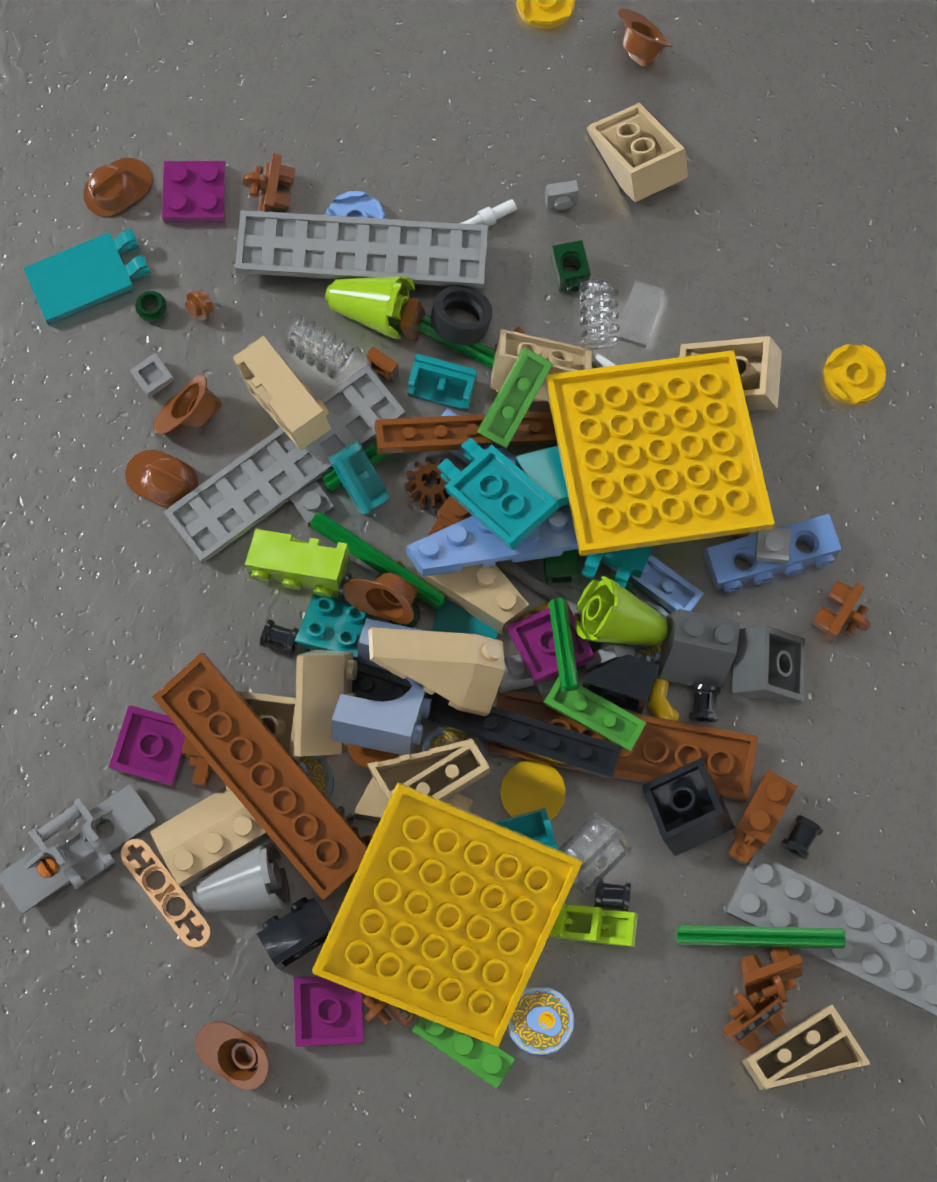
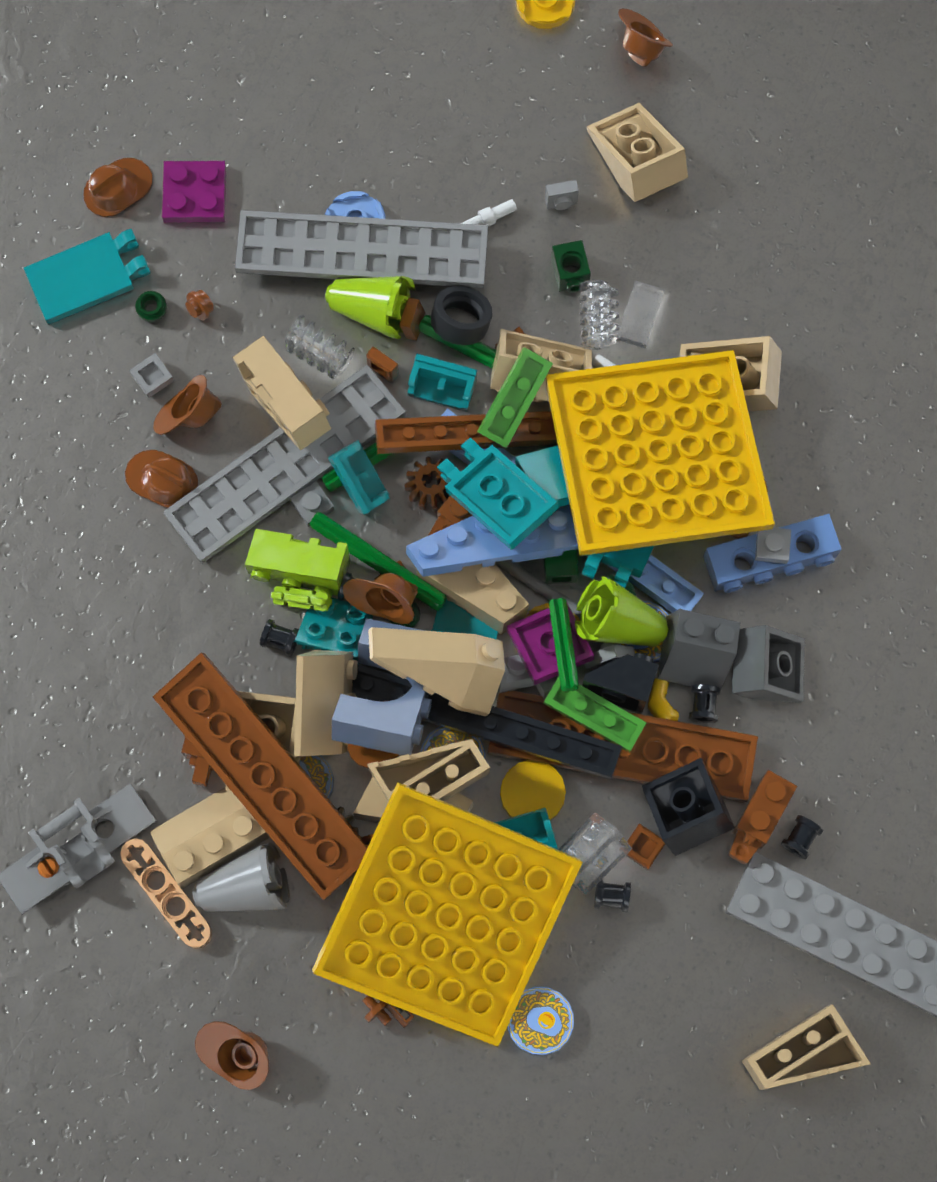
magenta plate [109,705,185,787] -> none
dark orange hips [243,153,296,213] -> none
black slope [257,897,332,971] -> none
magenta plate [294,976,364,1047] -> none
bright green plate [412,1017,515,1088] -> none
lime slope [548,903,638,948] -> none
green axle [677,925,846,949] -> none
dark orange hips [721,992,788,1053] -> none
dark orange hips [741,947,803,1003] -> none
dark orange hips [812,581,871,644] -> none
yellow tile [823,344,886,406] -> none
none -> lime axle [271,585,332,612]
none -> dark orange tile [621,823,665,870]

